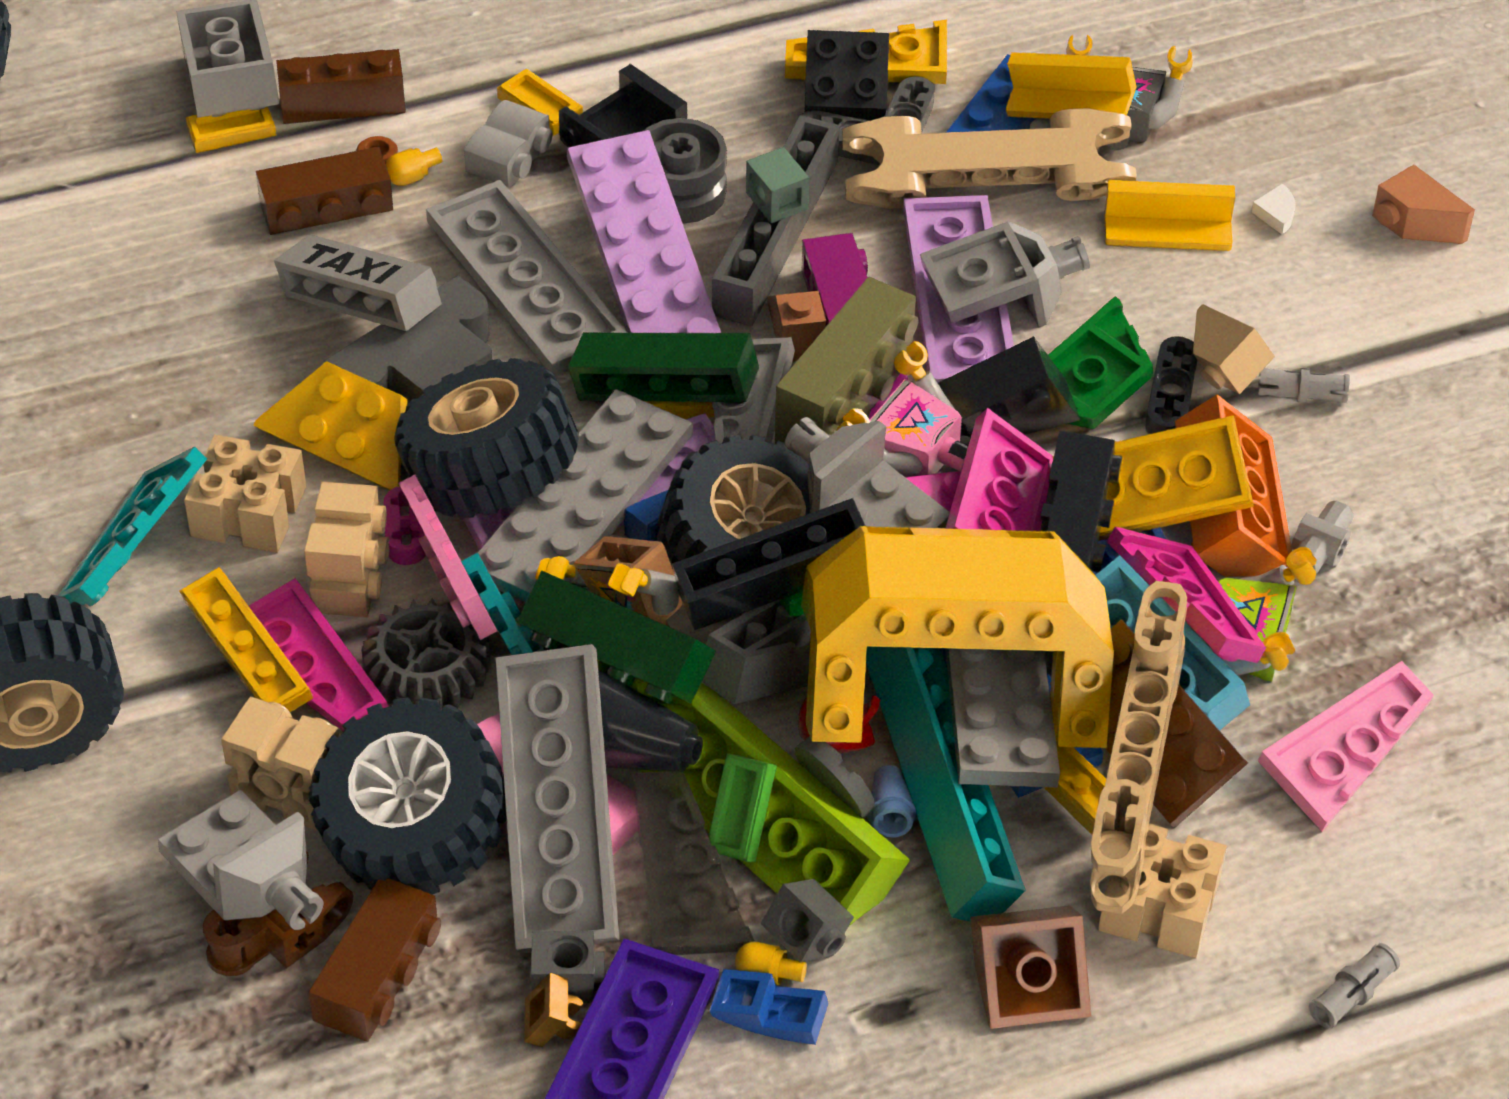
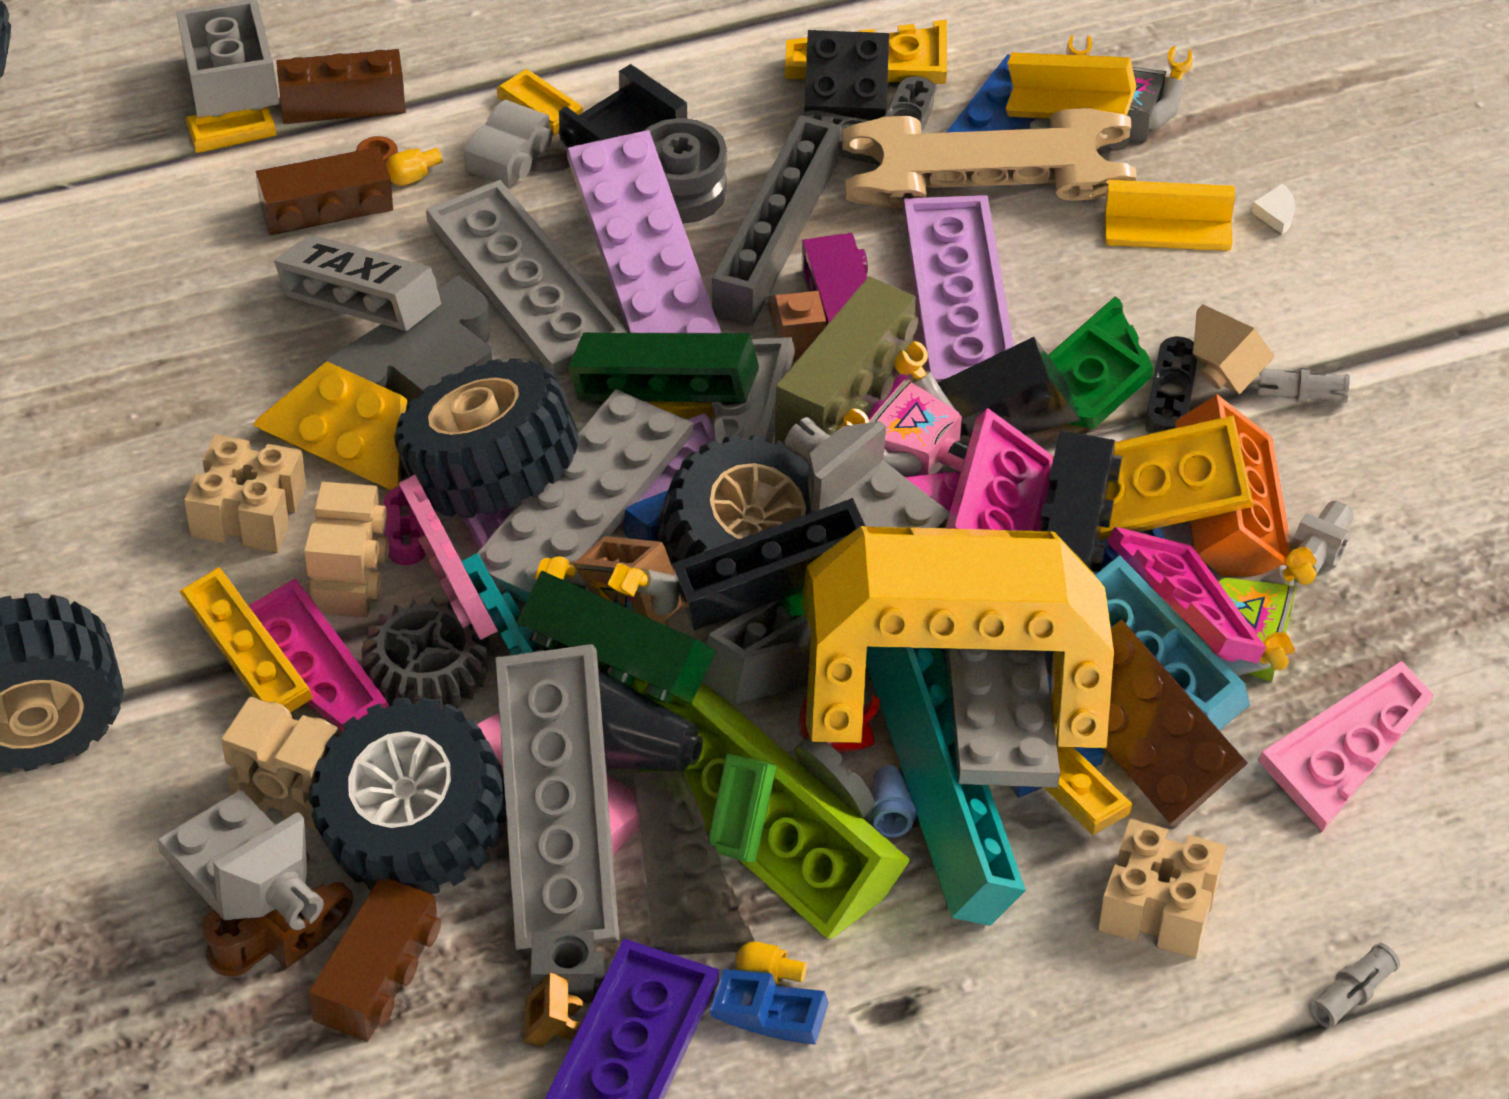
teal wing [58,446,207,606] -> none
sand green brick [746,147,809,223] -> none
dark grey brick [761,879,854,962] -> none
light grey plate [920,221,1090,327] -> none
dark orange slope [970,905,1092,1029] -> none
tan piece [1090,581,1187,914] -> none
nougat slope [1372,164,1475,244] -> none

